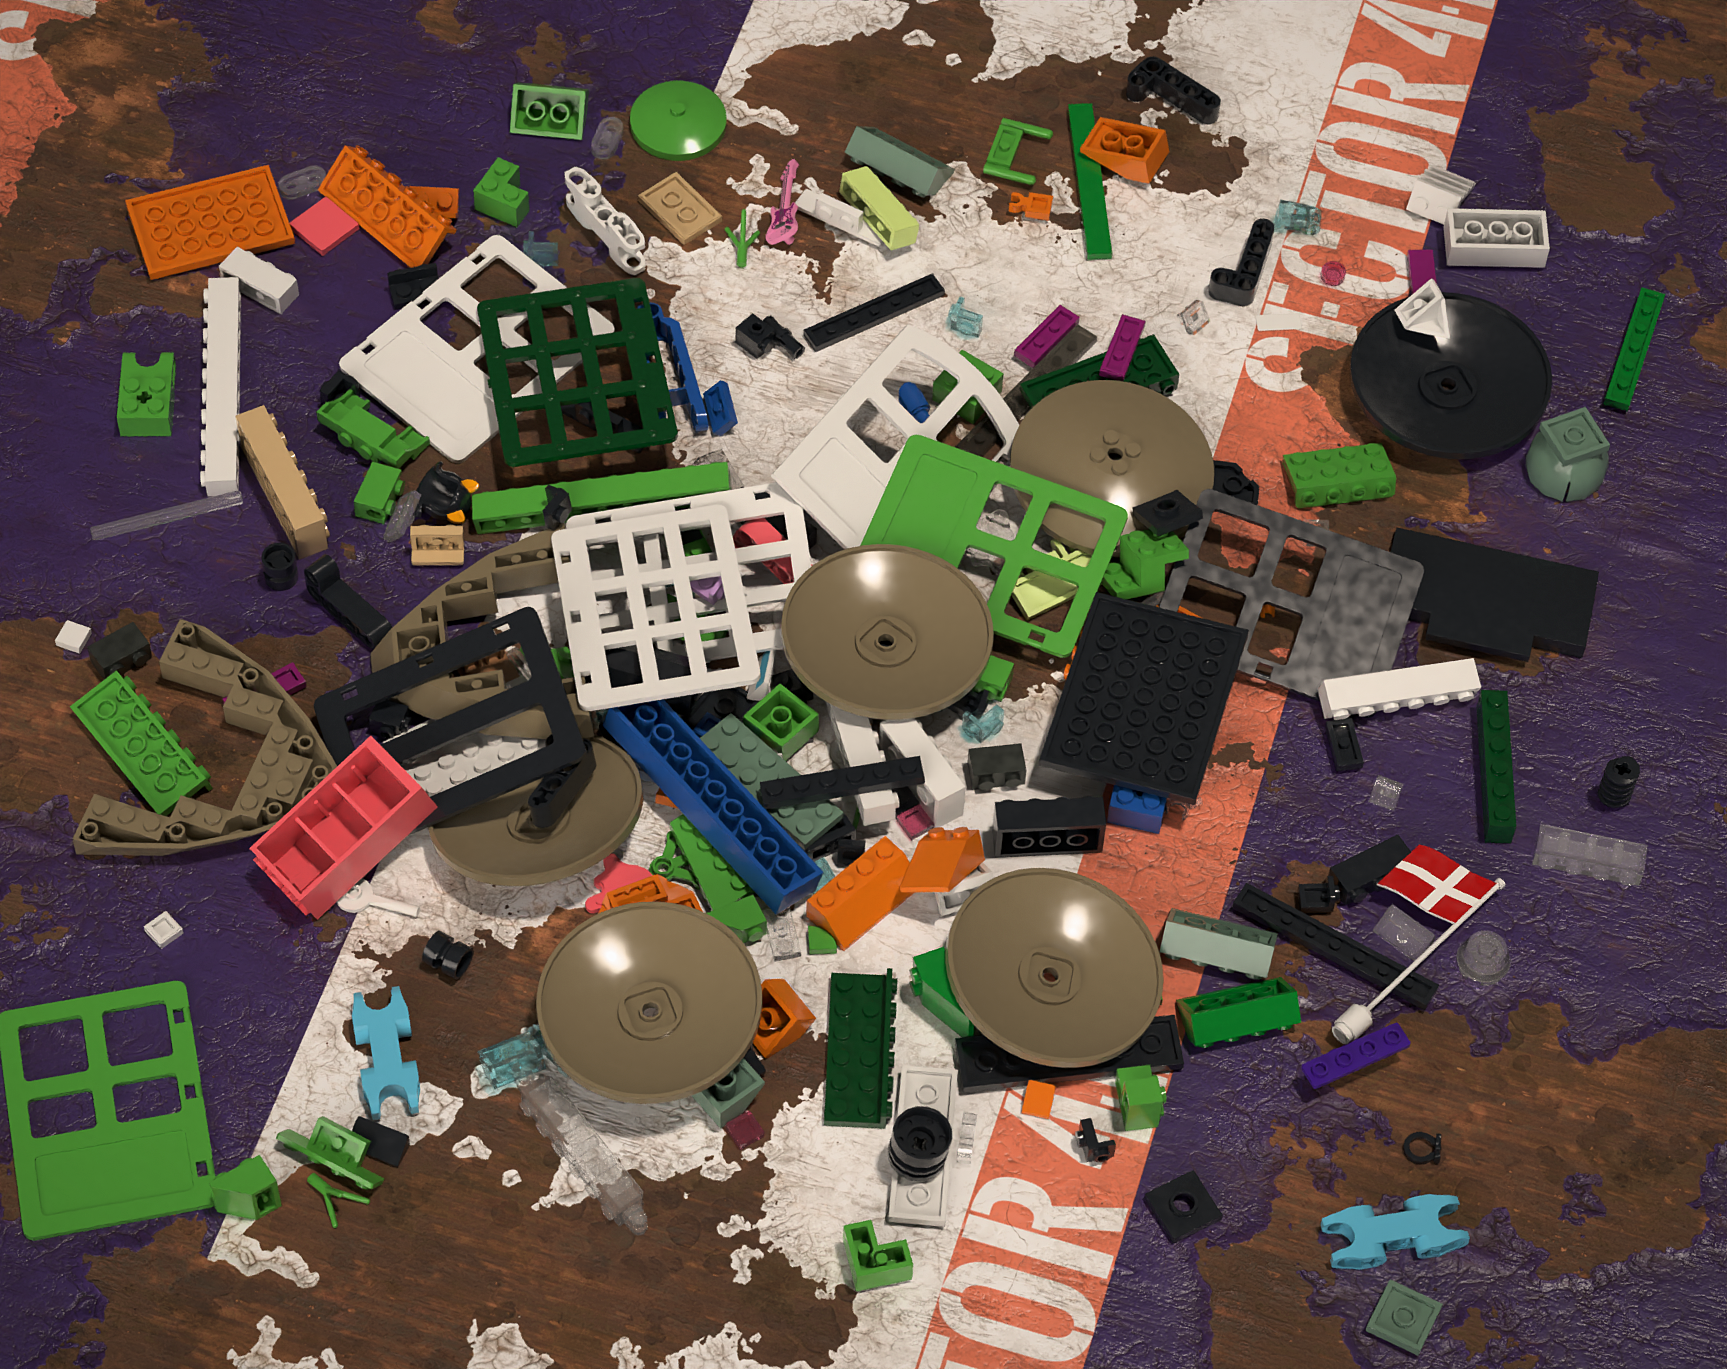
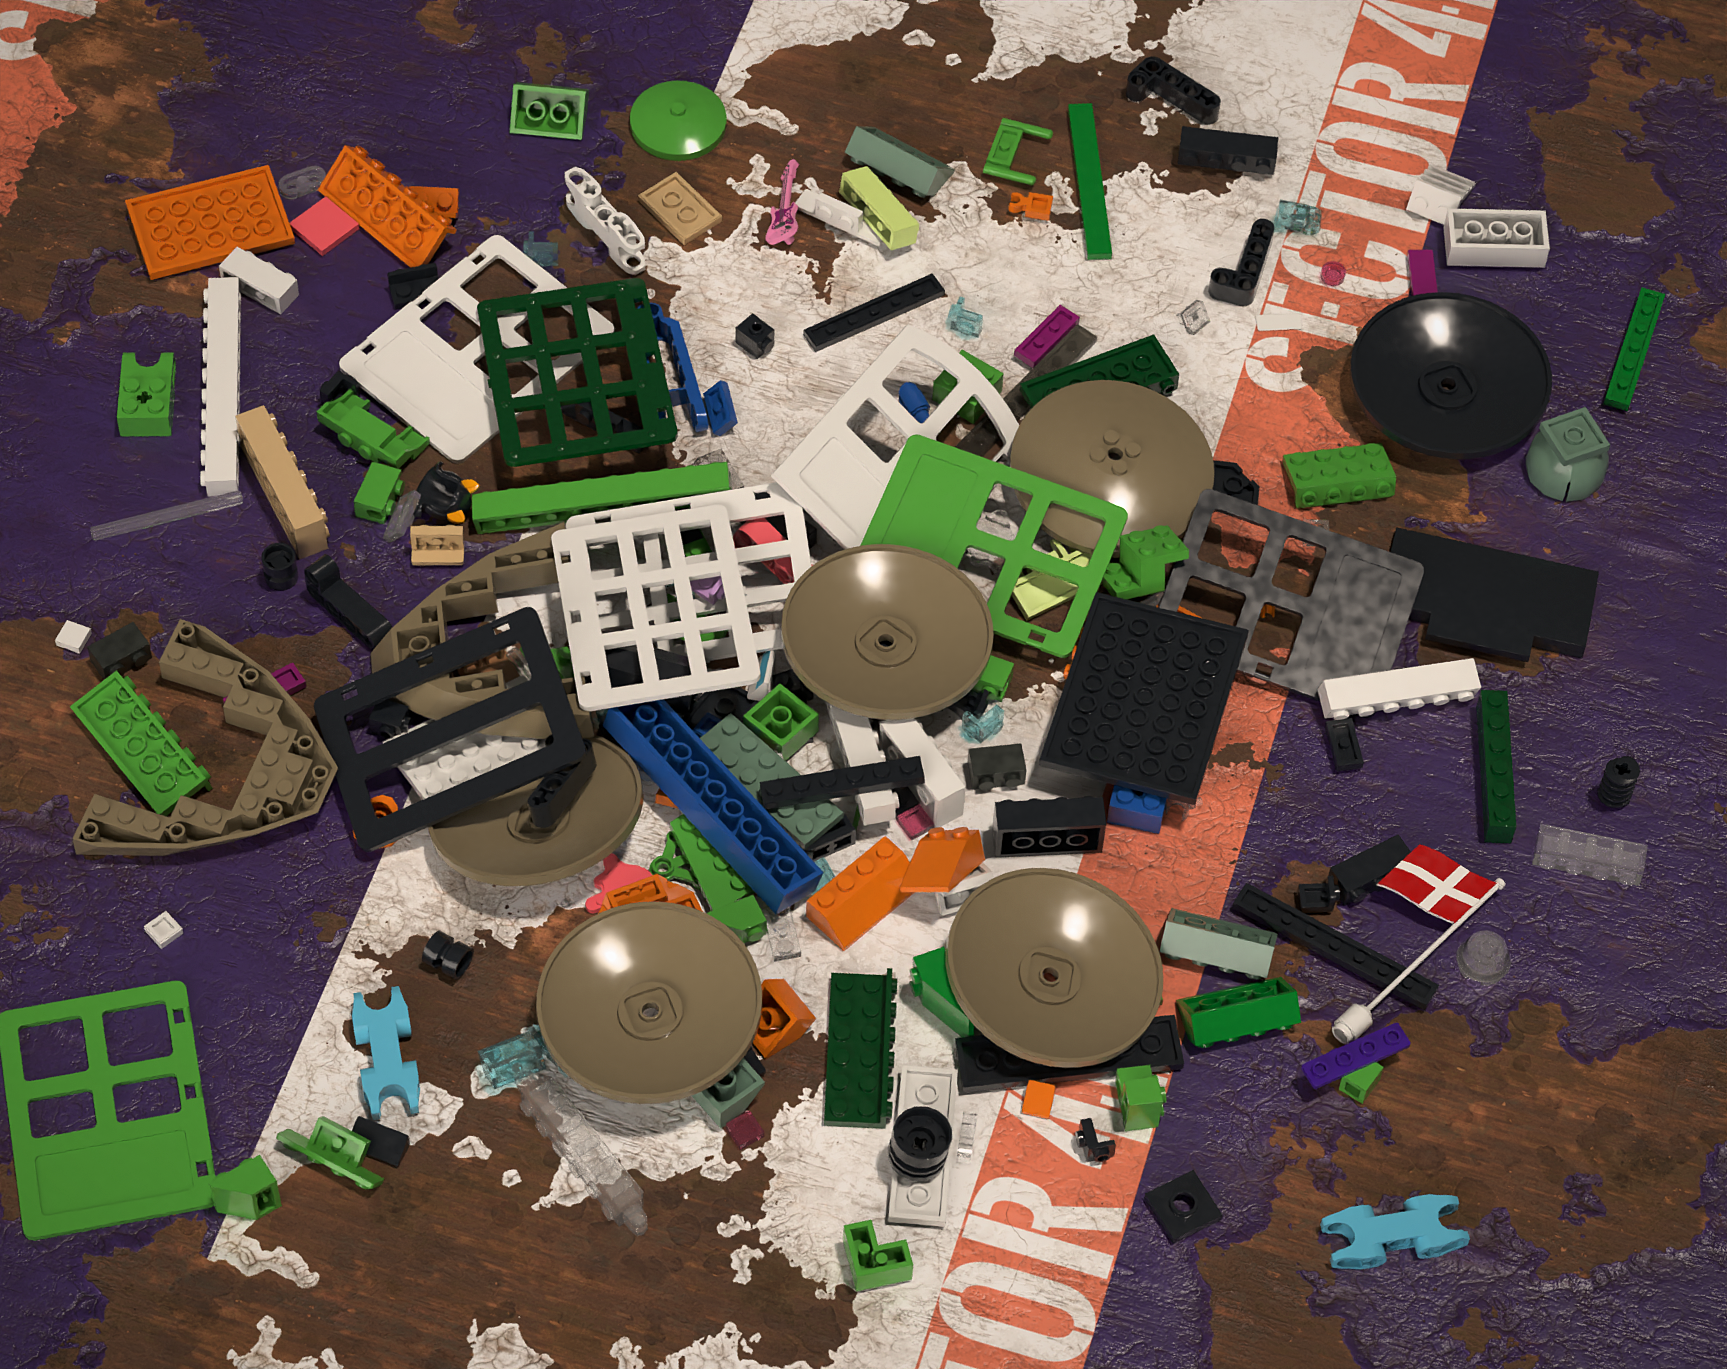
coral container [250,736,437,920] -> none
bright green plant [307,1173,370,1228] -> none
white piece [337,879,420,917] -> none
bright green brick [473,157,529,227] -> none
black bracket [543,484,572,531] -> none
clear plate [591,117,623,160] -> none
bright green plant [725,209,760,267] -> none
black pin [763,315,805,359] -> none
bright green tile [808,926,837,955] -> none
black tile [837,839,866,866] -> none
orange slope [1080,117,1169,184] -> none
magenta tile [1099,314,1146,382] -> none
black piece [1132,490,1203,537] -> none
sand green plate [1365,1279,1443,1356] -> none
clear tile [1369,775,1404,811] -> none
clear slope [1373,905,1435,961] -> none
white slope [1395,279,1450,339] -> none
black piece [1403,1132,1442,1164] -> none
none -> black brick [1178,126,1279,175]
none -> bright green brick [1339,1062,1384,1104]

